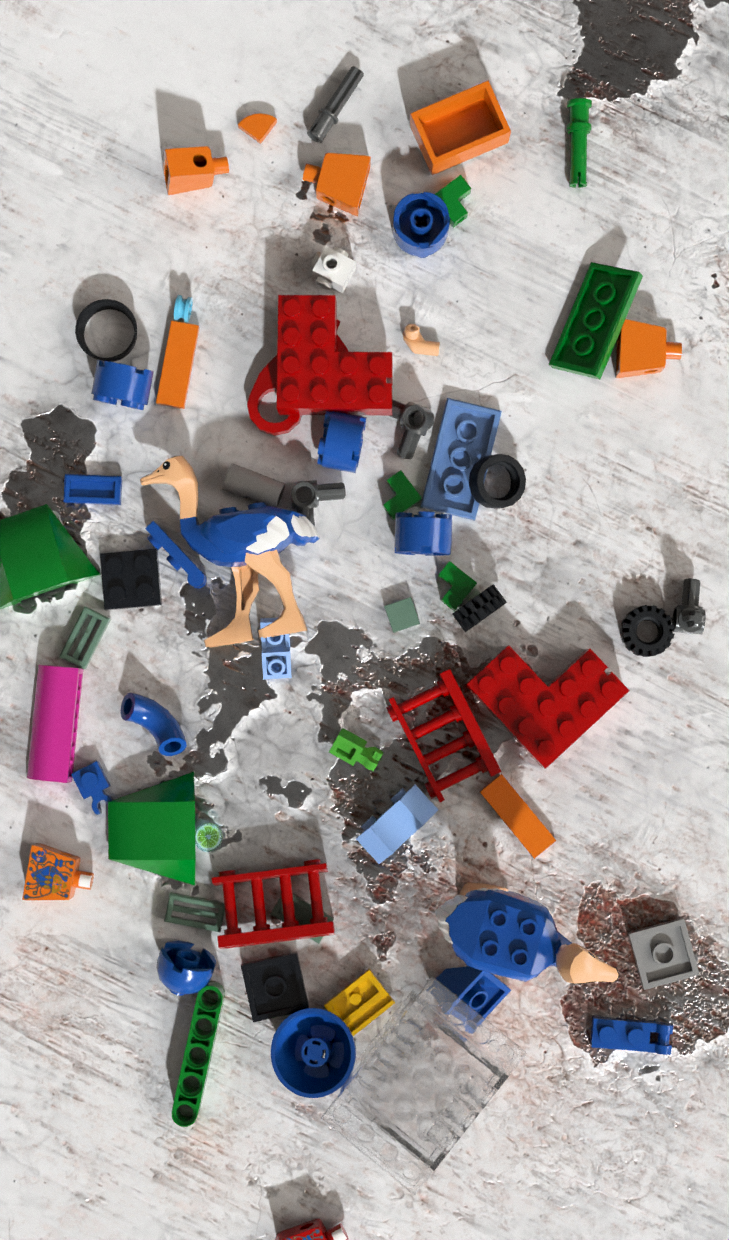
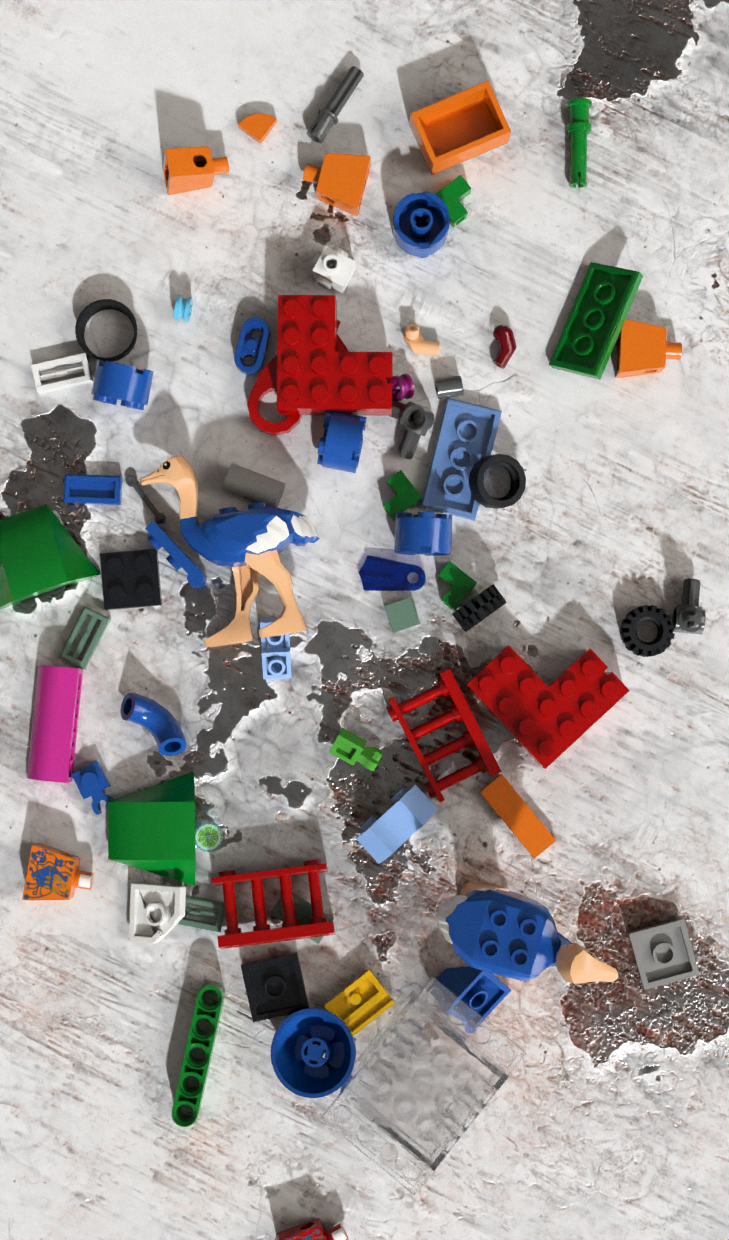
orange tile [156,321,200,409] -> none
blue cylinder [156,941,217,996] -> none
dark grey axle [291,480,346,526] -> none
blue plate [590,1016,673,1055] -> none
none -> white tile [31,353,93,394]
none -> dark grey hinge [126,475,166,524]
none -> white plate [129,883,186,944]
none -> blue plate [234,317,270,375]
none -> clear blue piece [359,555,426,591]
none -> magenta bush [392,374,414,401]
none -> dark grey hinge [435,376,463,399]
none -> dark red arm [492,325,517,369]

